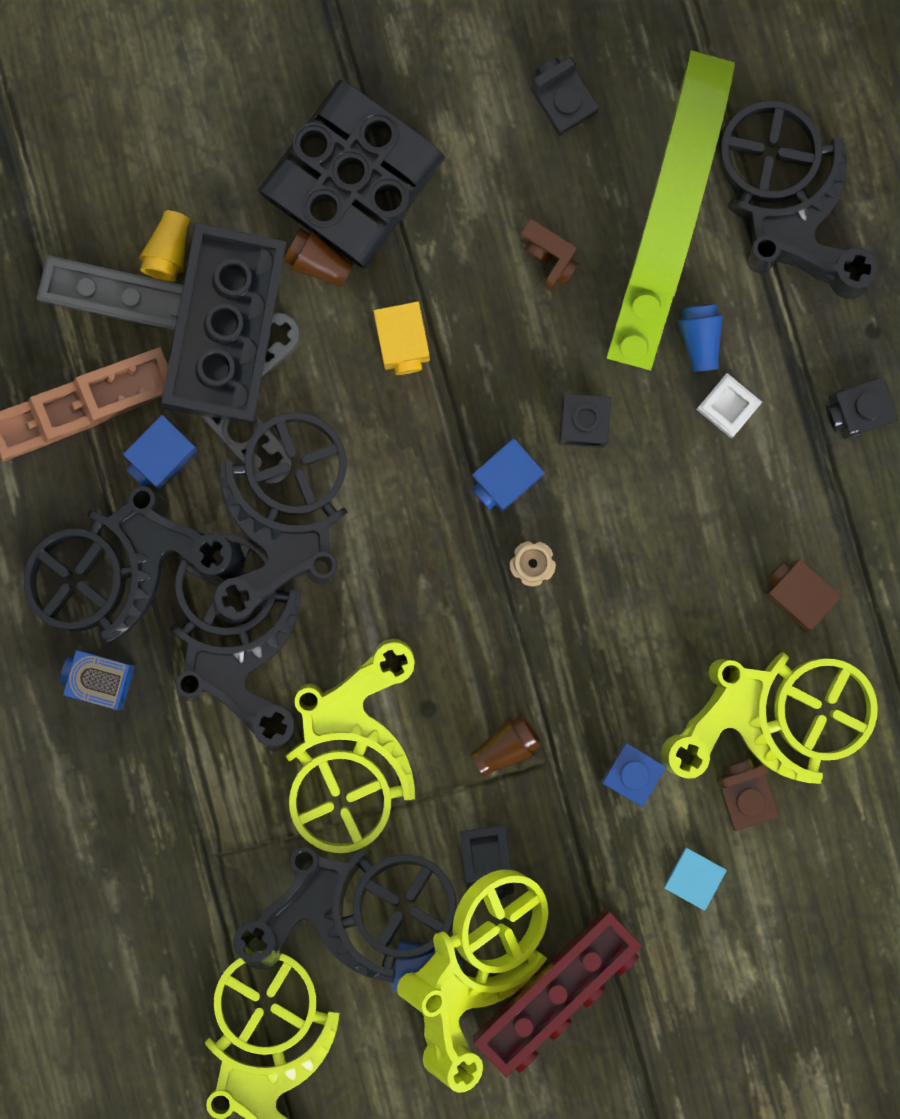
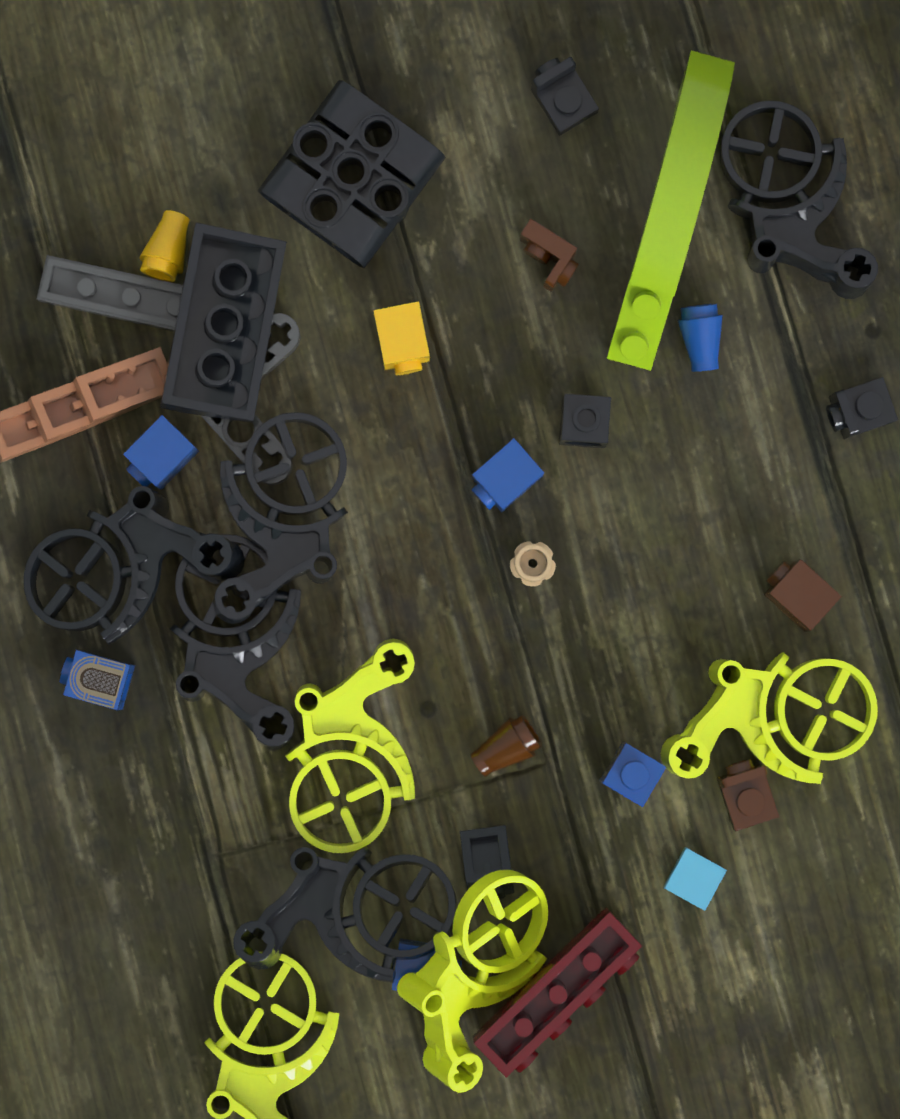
reddish brown cone [283,228,354,288] -> none
white tile [696,373,762,439] -> none

